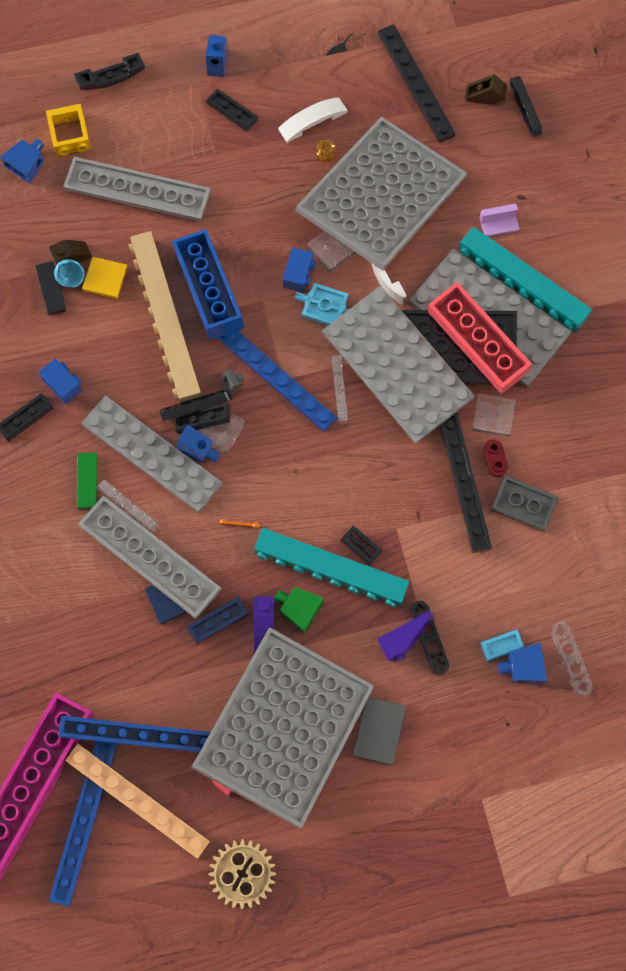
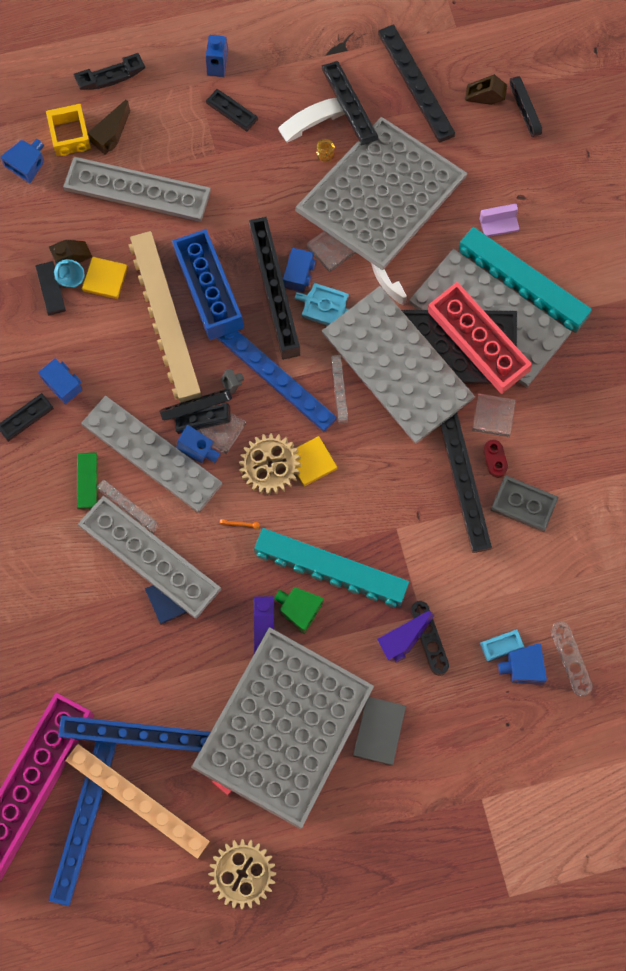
dark blue plate [187,597,248,644] -> none
black tile [341,526,382,566] -> none
none -> dark brown slope [88,99,130,155]
none -> tan gear [239,433,301,495]
none -> black brick [249,216,300,360]
none -> yellow tile [295,436,337,487]
none -> black tile [322,61,378,145]

